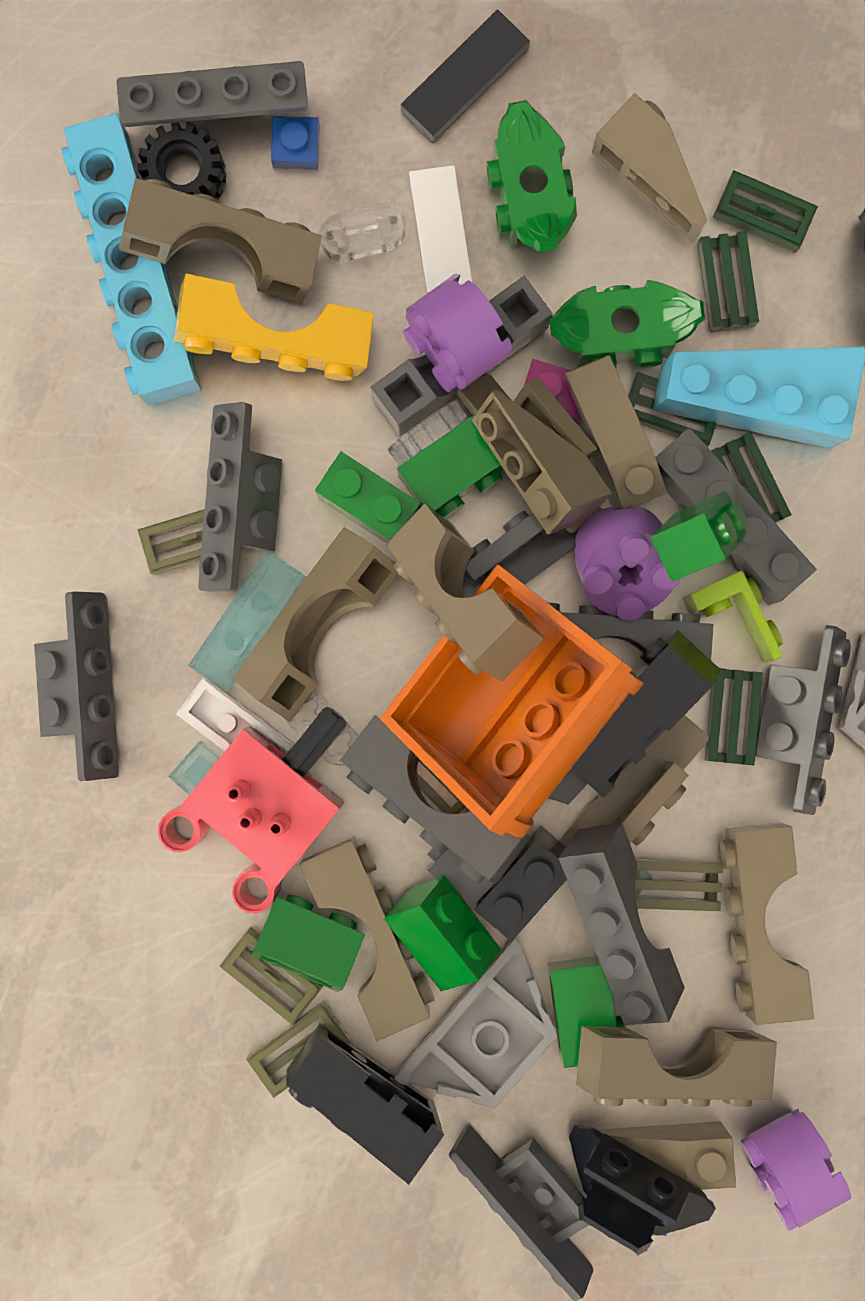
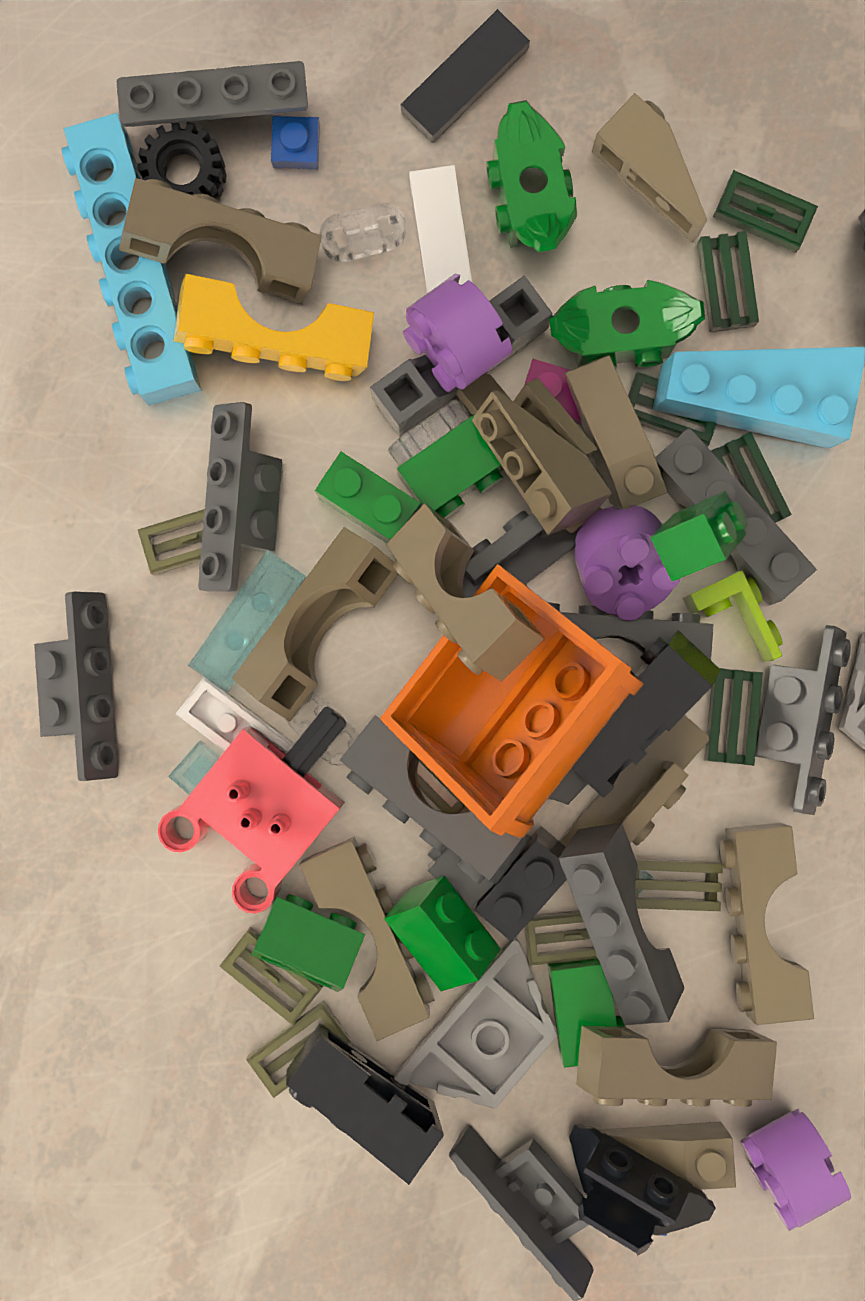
none -> olive tile [525,910,598,966]

